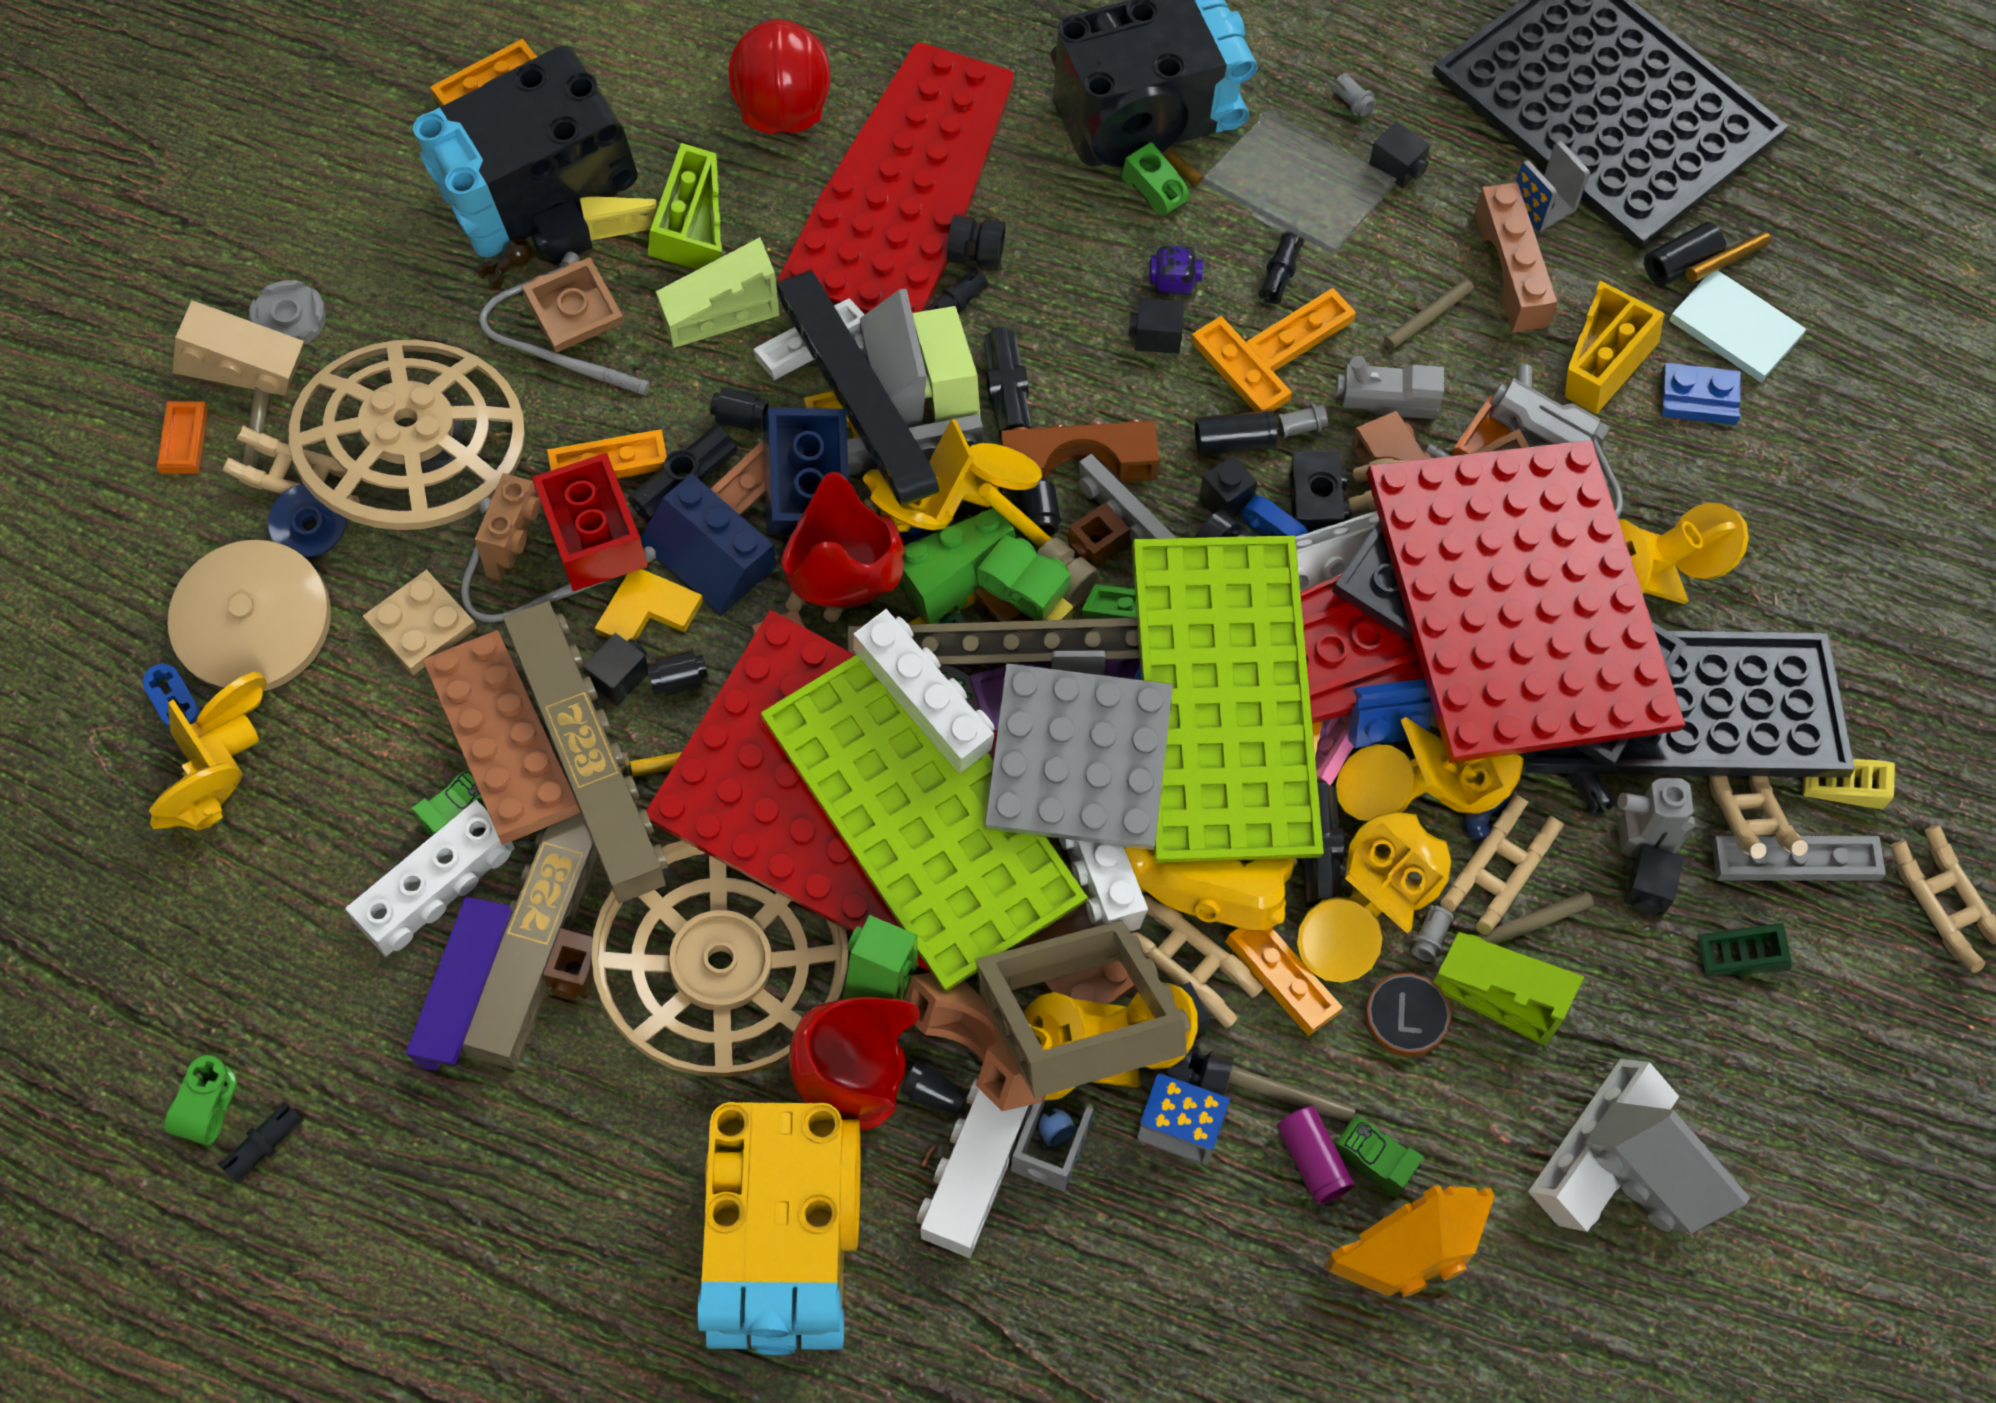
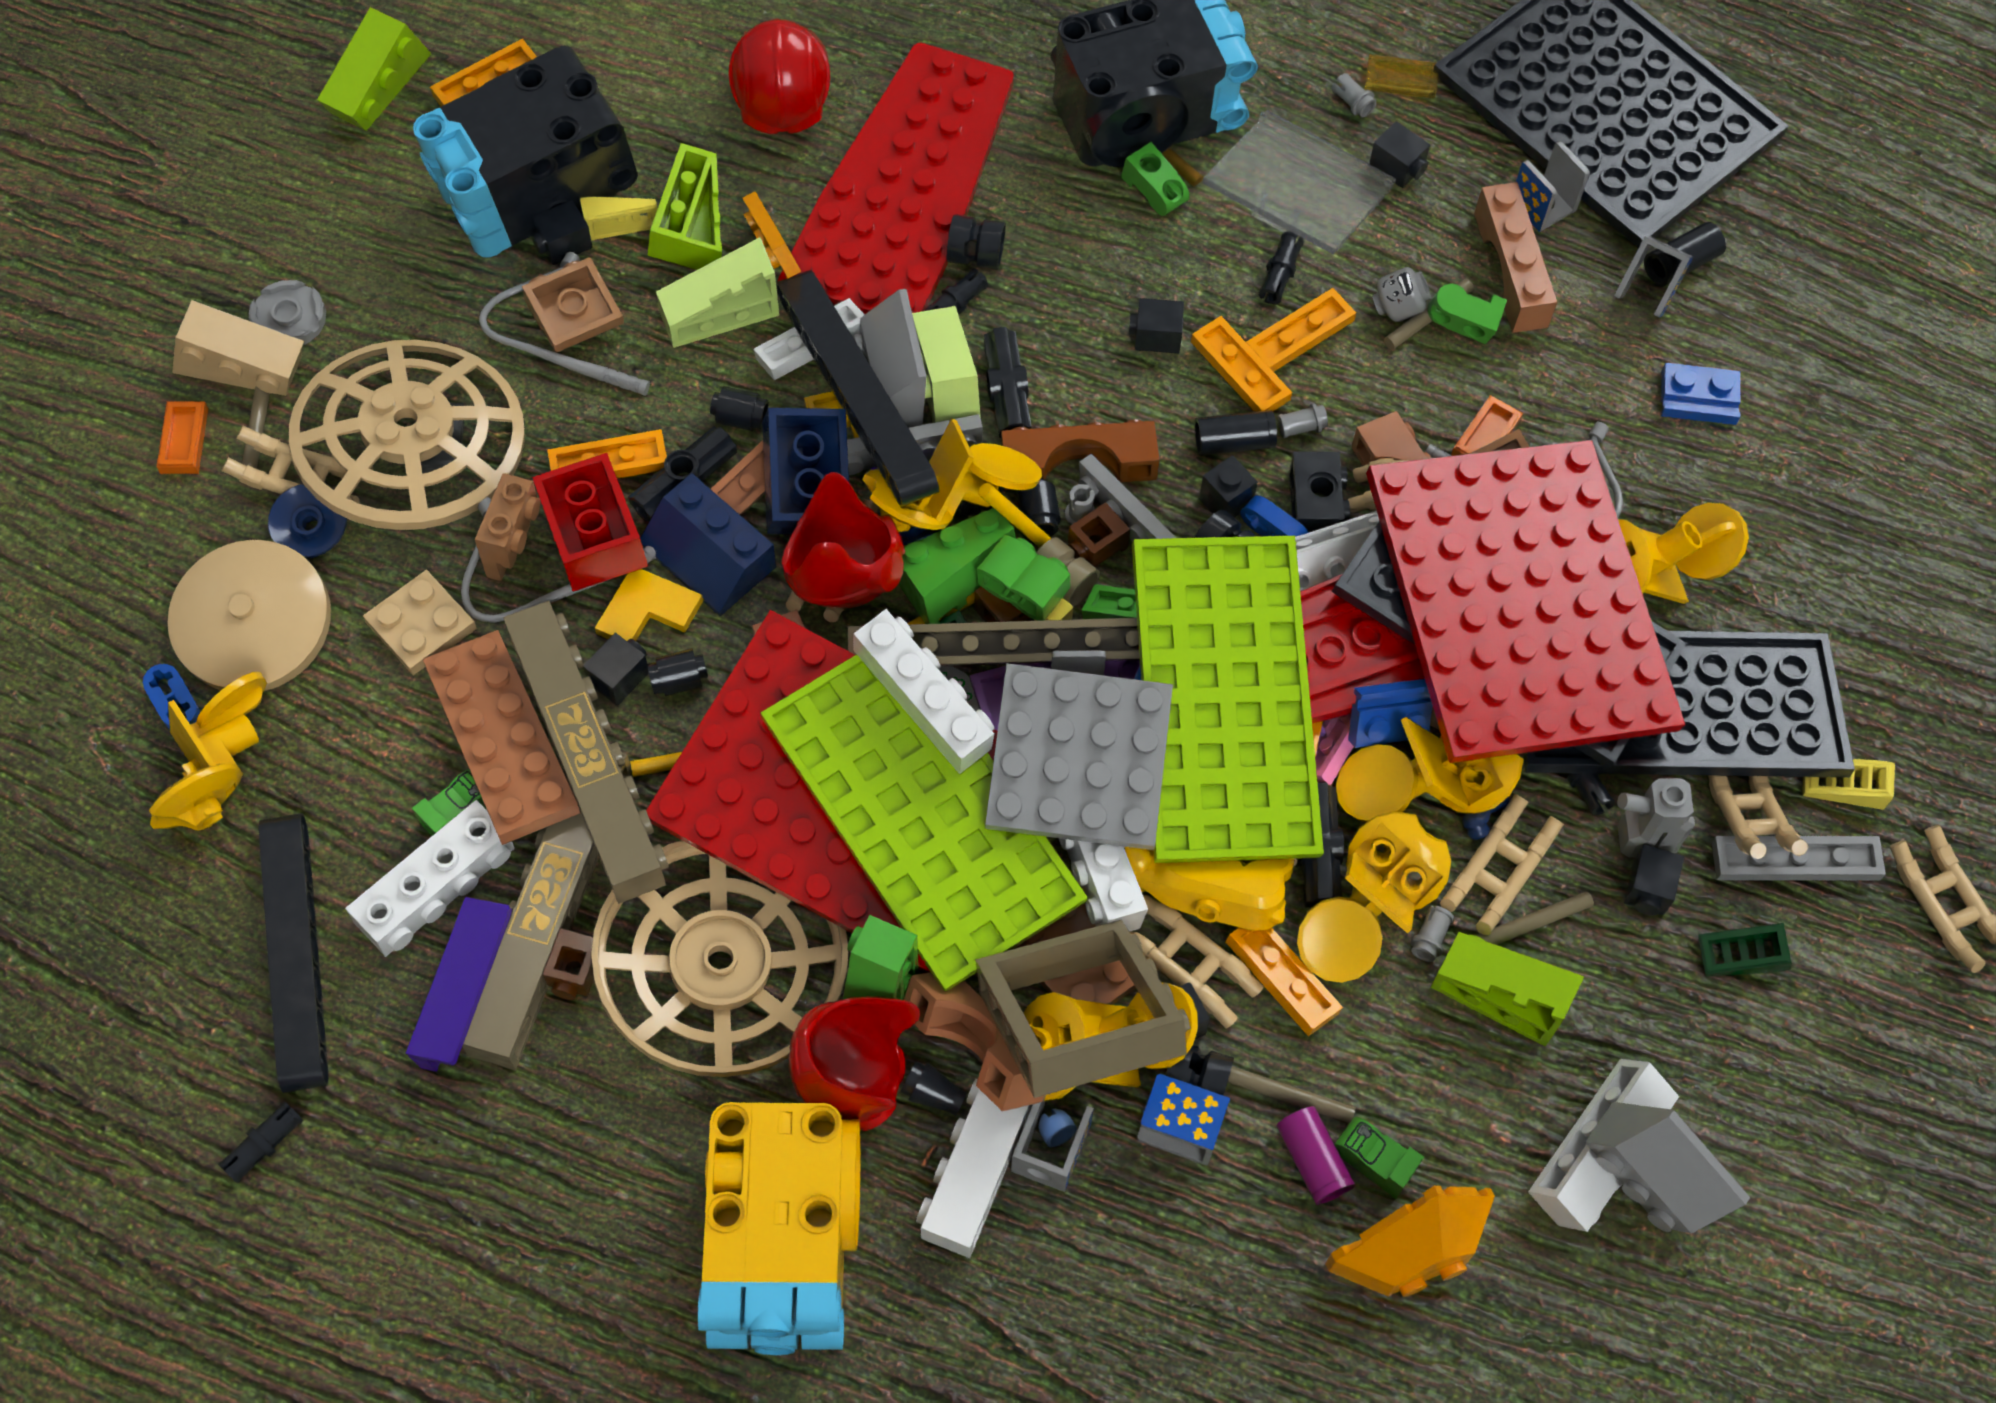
bright green piece [165,1055,237,1146] -> none
dark brown arm [477,238,532,290] -> none
dark purple head [1149,246,1203,294] -> none
light grey piece [1335,356,1444,419] -> none
black tile [1365,973,1451,1058] -> none
light grey piece [1489,364,1600,447] -> none
yellow wedge [1564,280,1664,415] -> none
light aqua tile [1669,270,1806,383] -> none
pearl gold bar [1685,231,1771,282] -> none
none -> black beam [258,813,329,1093]
none -> lime wedge [317,7,431,131]
none -> light orange plate [743,191,801,279]
none -> light grey pin [1065,484,1095,525]
none -> clear yellow tile [1365,54,1438,99]
none -> light grey head [1372,267,1431,322]
none -> bright green leg [1427,283,1507,344]
none -> light grey piece [1614,236,1694,318]

